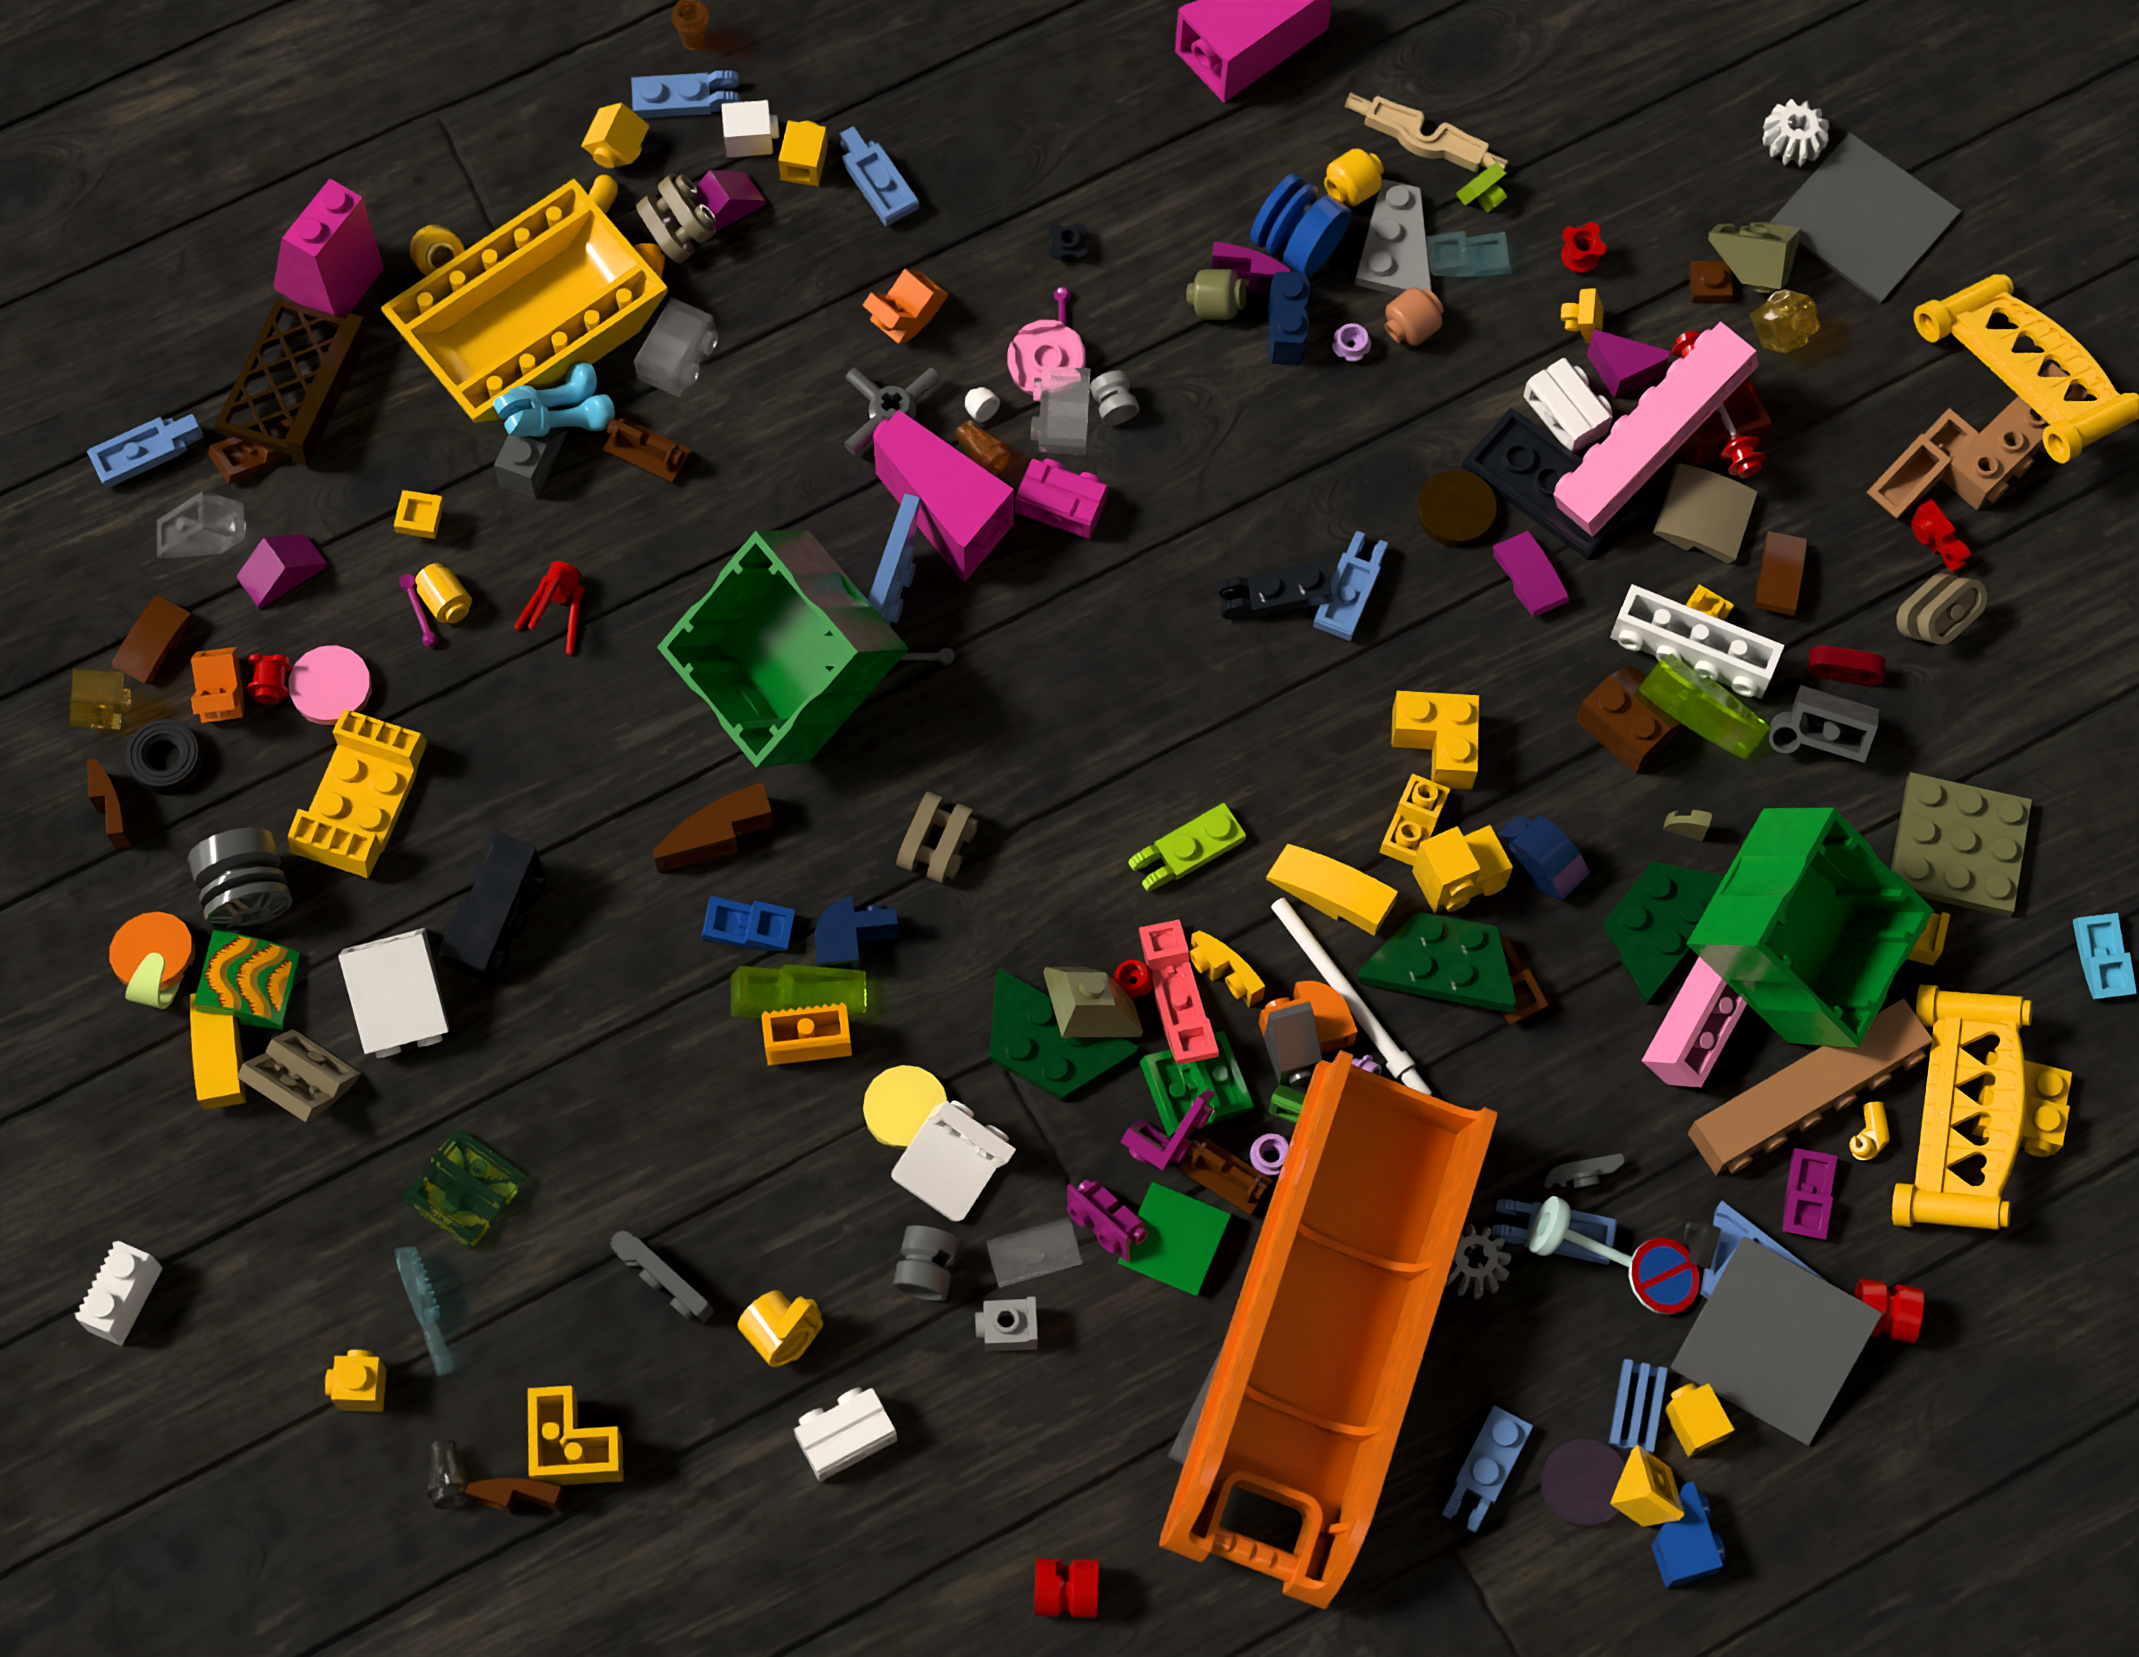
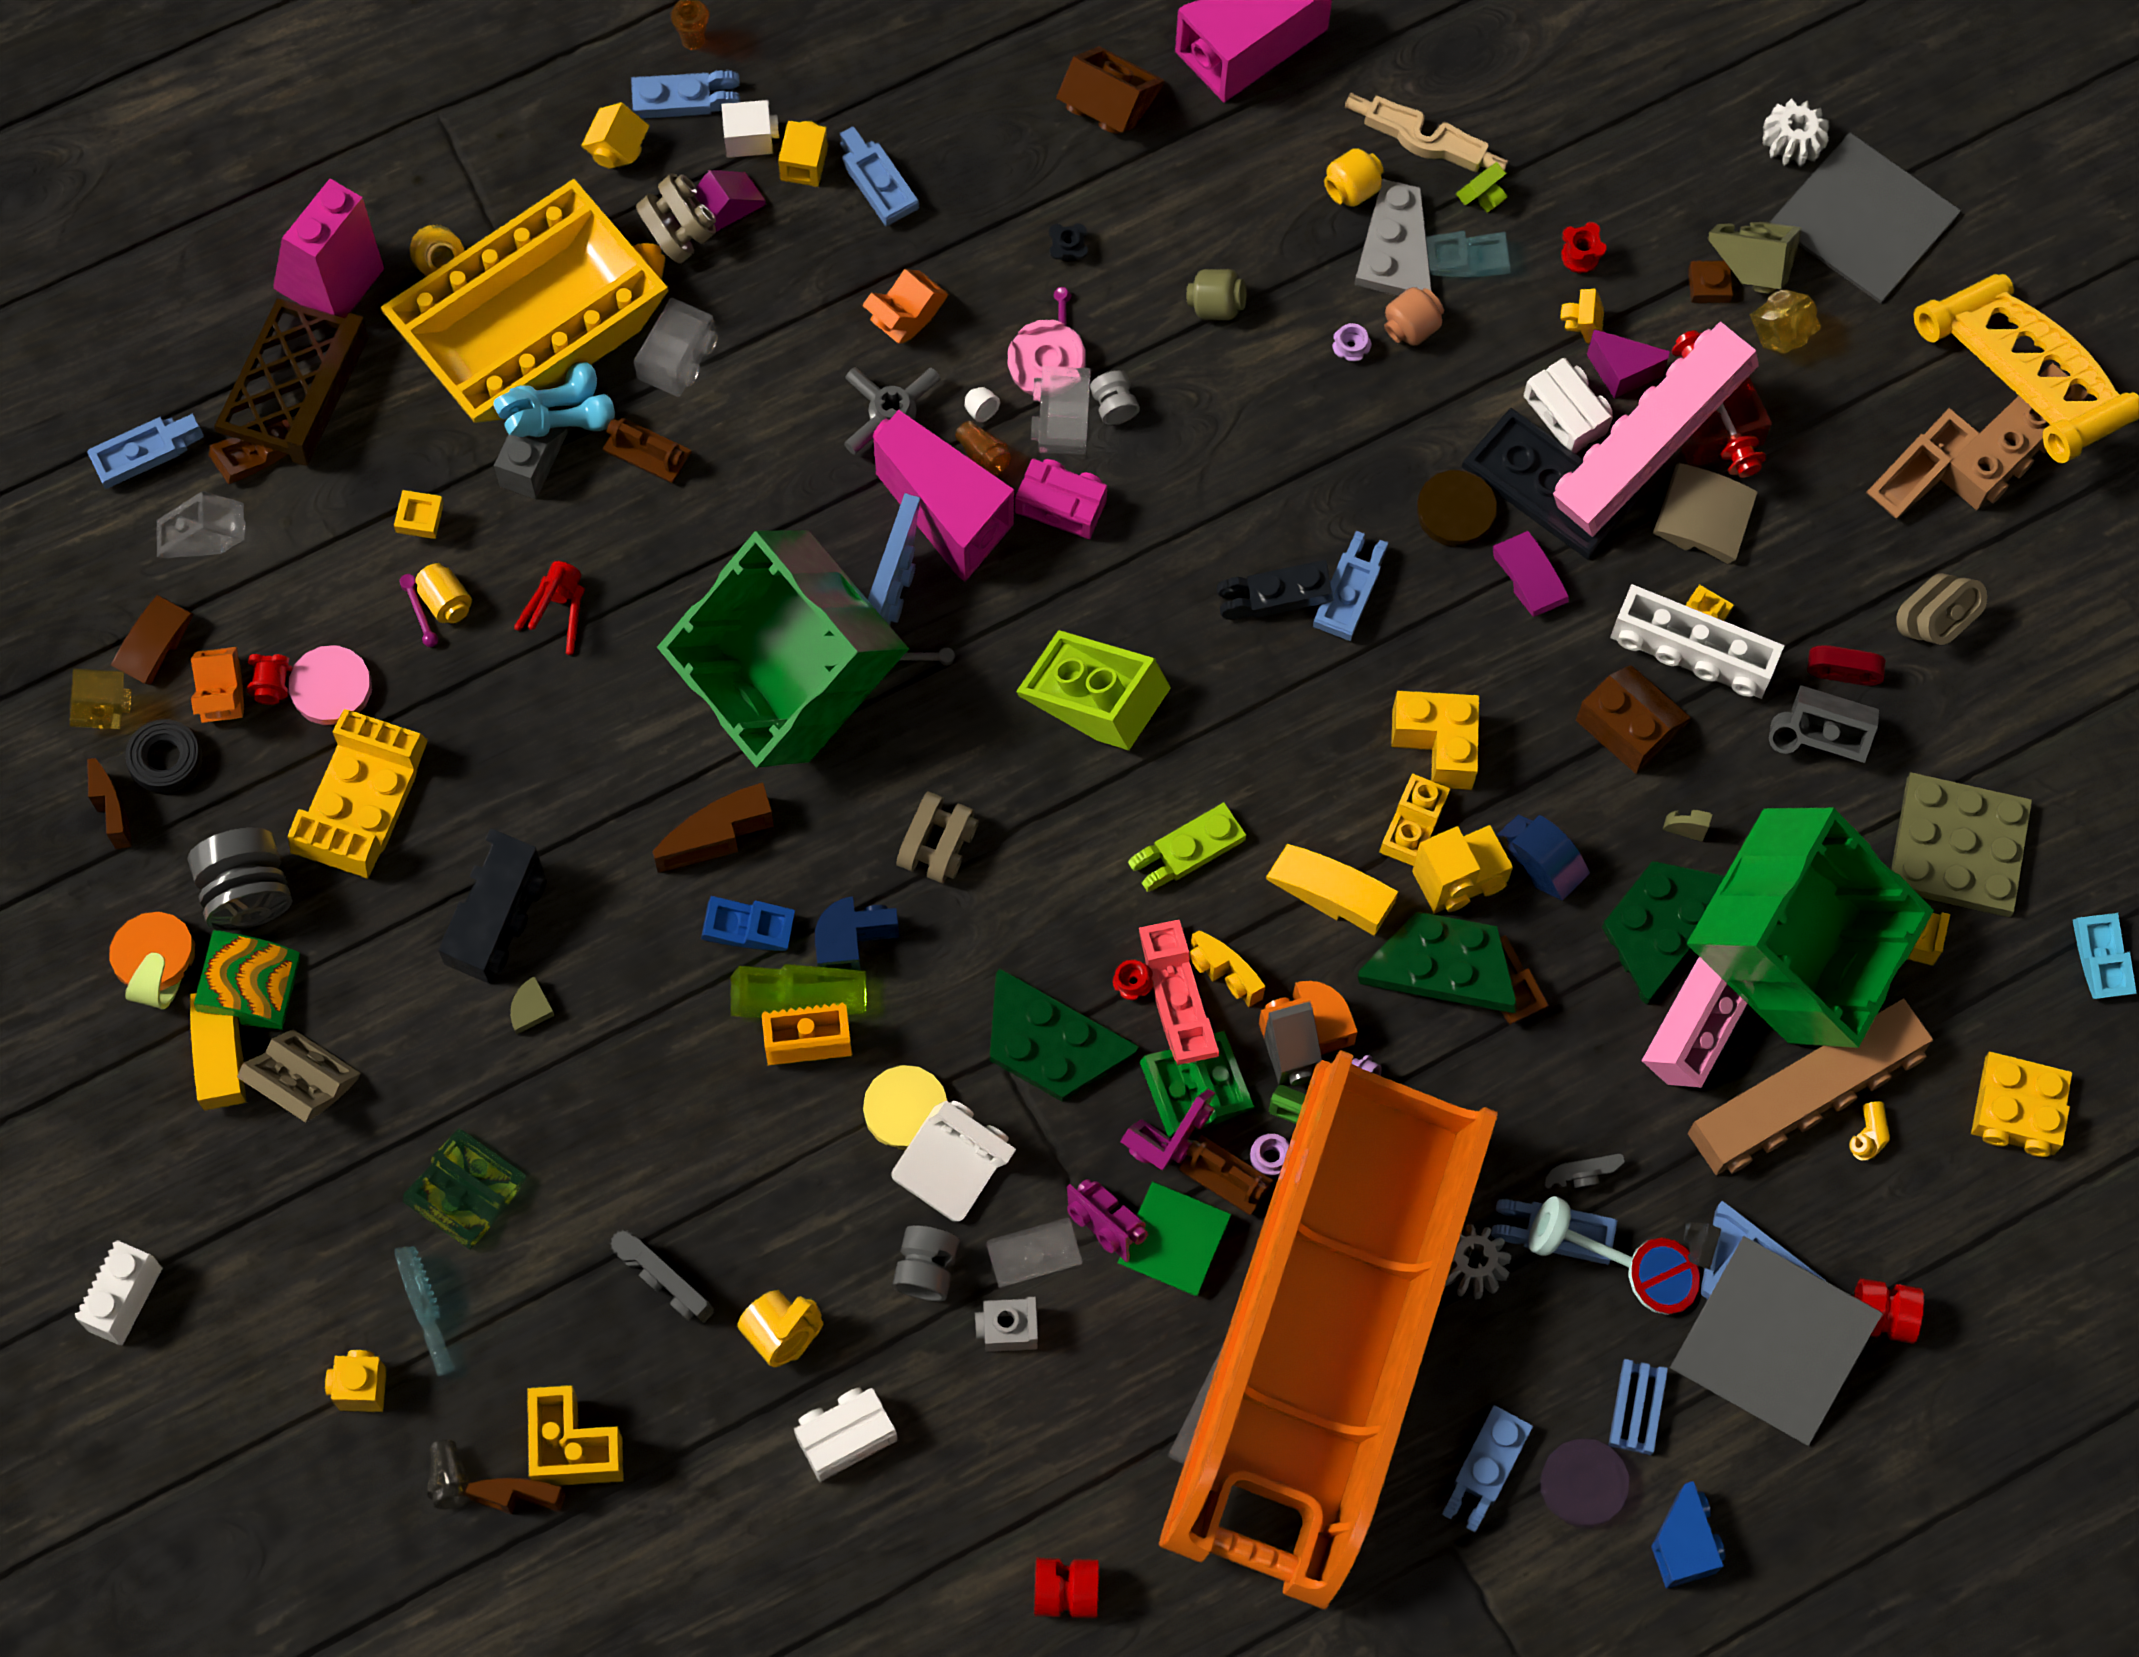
magenta slope [236,534,328,609] -> none
white slope [338,928,449,1058] -> none
yellow arm [589,175,618,214] -> none
olive slope [1043,967,1143,1037] -> none
magenta slope [1211,242,1290,294] -> none
blue wheel [1250,173,1351,278] -> none
dark blue brick [1267,272,1310,365] -> none
white bar [1271,897,1433,1096] -> none
yellow slope [1610,1444,1685,1527] -> none
clear neon green slope [1638,653,1771,759] -> none
yellow brick [1664,1383,1734,1457] -> none
reddish brown slope [1754,531,1807,615] -> none
magenta slope [1782,1148,1837,1240] -> none
yellow piece [1892,984,2032,1230] -> none
red plate [1910,499,1971,572] -> none
none -> olive tile [511,976,554,1035]
none -> lime slope [1016,630,1171,750]
none -> reddish brown slope [1056,46,1165,134]

